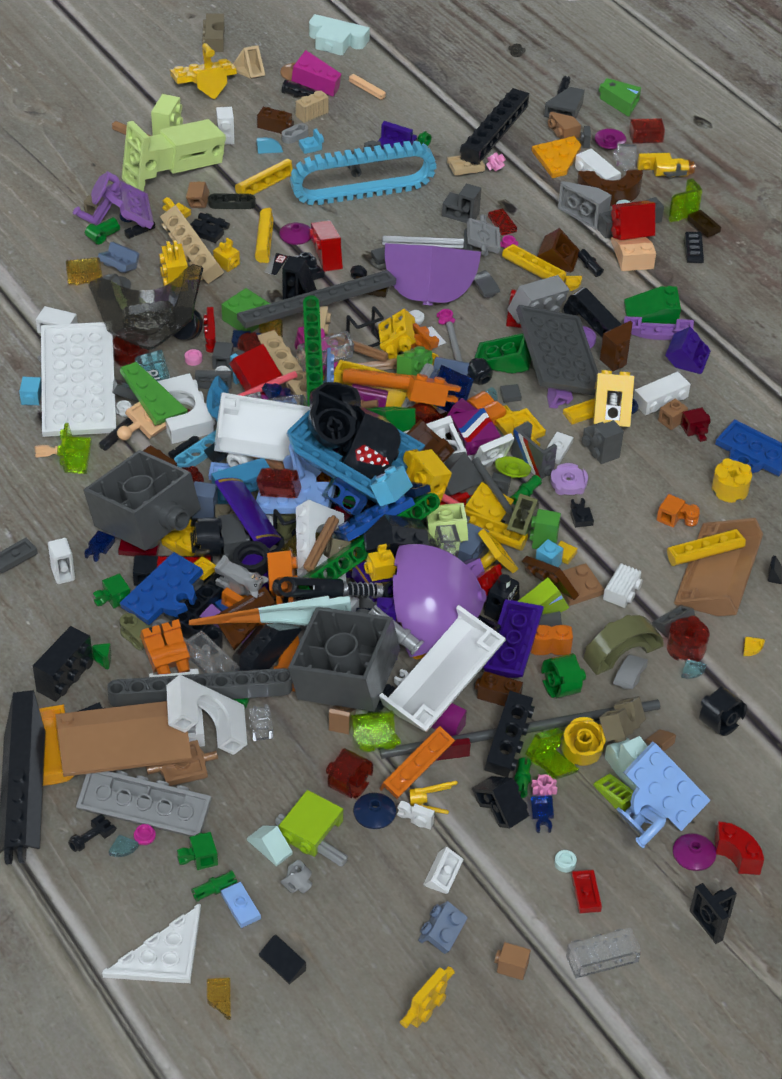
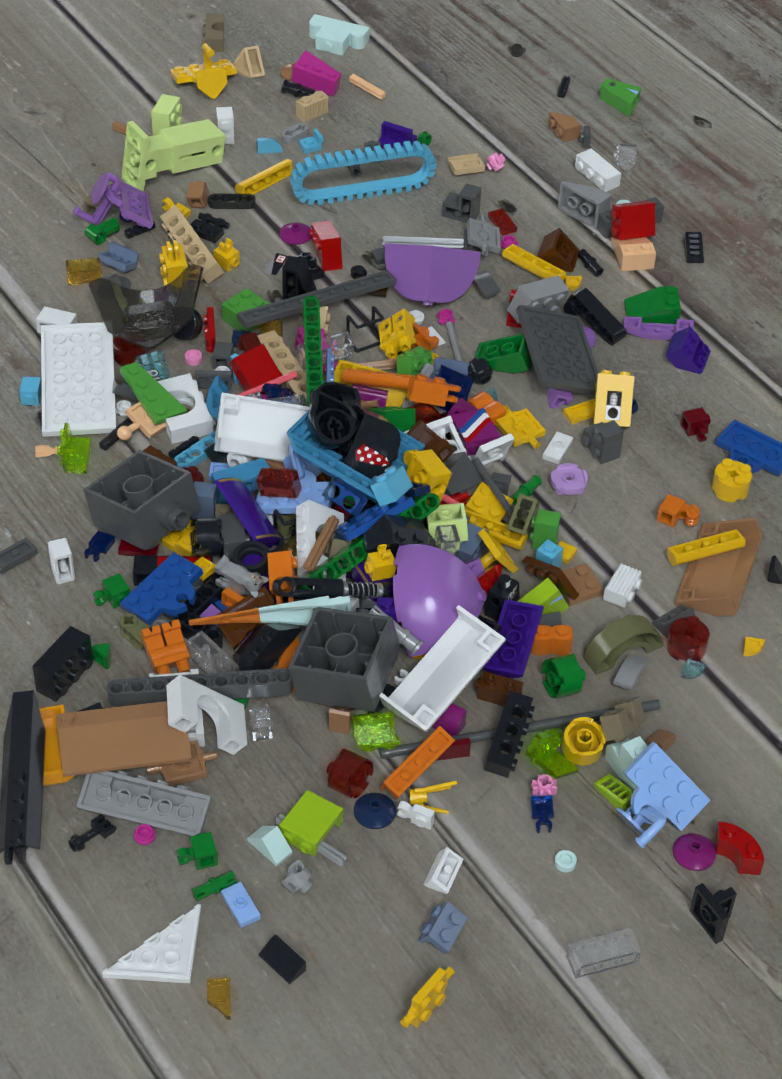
clear light blue tile [109,835,139,857] -> none
yellow brick [255,208,274,263] -> none
reddish brown brick [257,106,294,134] -> none
medium nougat axle [328,333,388,362] -> none
black brick [460,88,530,165] -> none
black brick [472,776,530,829] -> none
medium nougat brick [494,942,531,980] -> none
lime dish [495,456,531,478] -> none
dark grey tile [500,384,522,403] -> none
dark grey panel [511,421,557,479] -> none
green pin [514,757,531,798] -> none
light orange plate [532,136,581,178] -> none
dark grey slope [544,87,585,119] -> none
black plate [570,498,594,528] -> none
red plate [571,870,602,914] -> none
reddish brown brick [577,169,643,206] -> none
magenta dish [595,129,626,149] -> none
reddish brown slope [600,321,633,371] -> none
clear red brick [629,118,665,144] -> none
white brick [633,371,691,416] -> none
yellow plate [637,153,695,177] -> none
medium nougat brick [658,398,688,430] -> none
clear neon green bracket [669,178,702,222] -> none
dark brown plate [687,210,721,237] -> none
black brick [699,686,747,736] -> none

